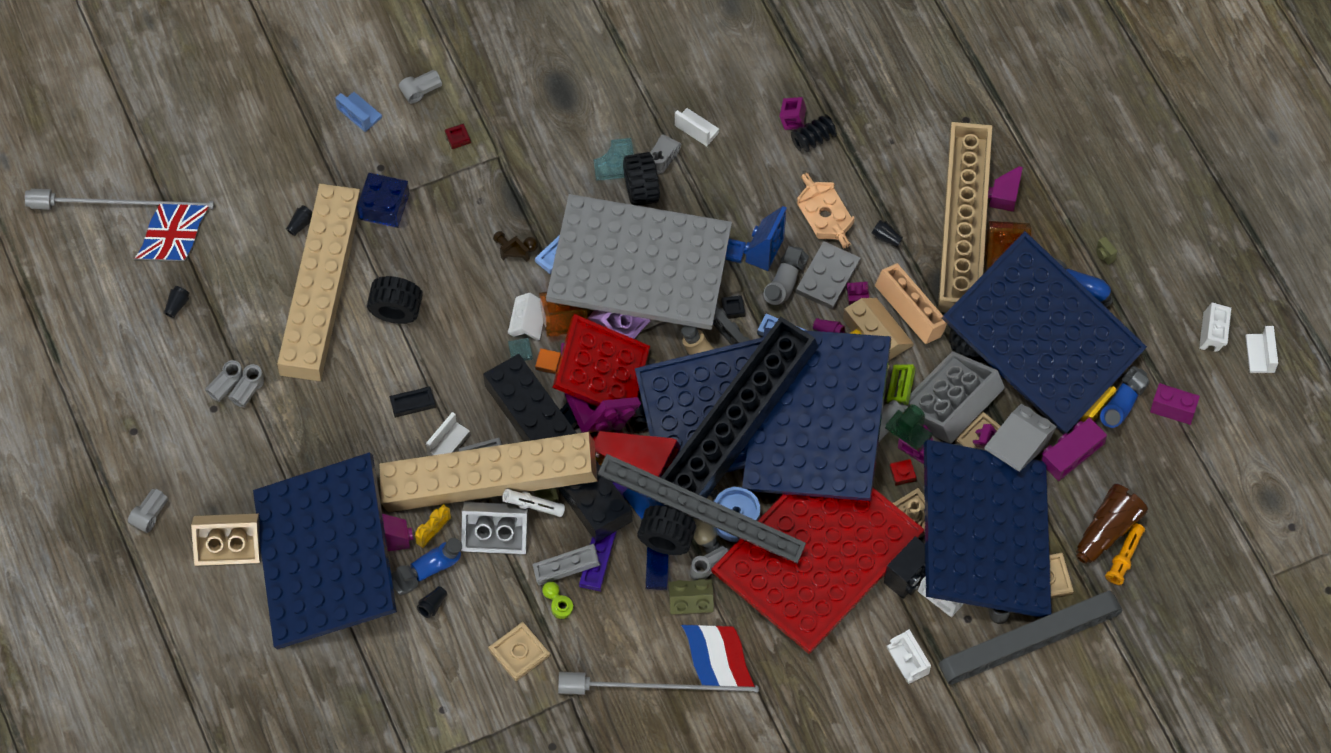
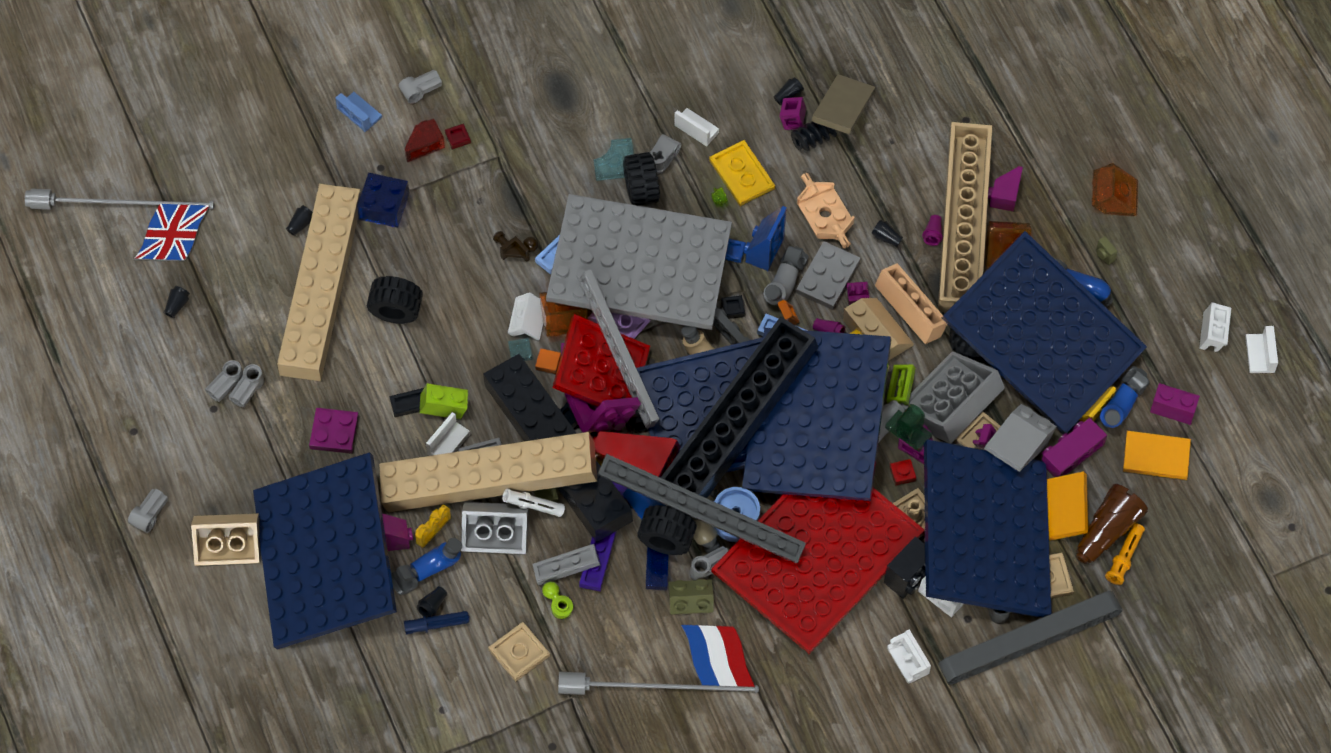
none -> magenta plate [309,408,359,454]
none -> dark blue axle [404,611,470,635]
none -> clear red slope [405,118,445,162]
none -> lime brick [420,383,468,420]
none -> light grey tile [579,269,659,429]
none -> yellow tile [709,140,775,206]
none -> clear neon green plate [711,187,728,206]
none -> black cone [773,77,804,106]
none -> orange tile [778,299,799,325]
none -> dark tan tile [812,74,875,135]
none -> magenta cone [922,215,943,246]
none -> light orange tile [1047,471,1088,541]
none -> clear orange slope [1092,163,1138,216]
none -> light orange tile [1123,431,1191,480]

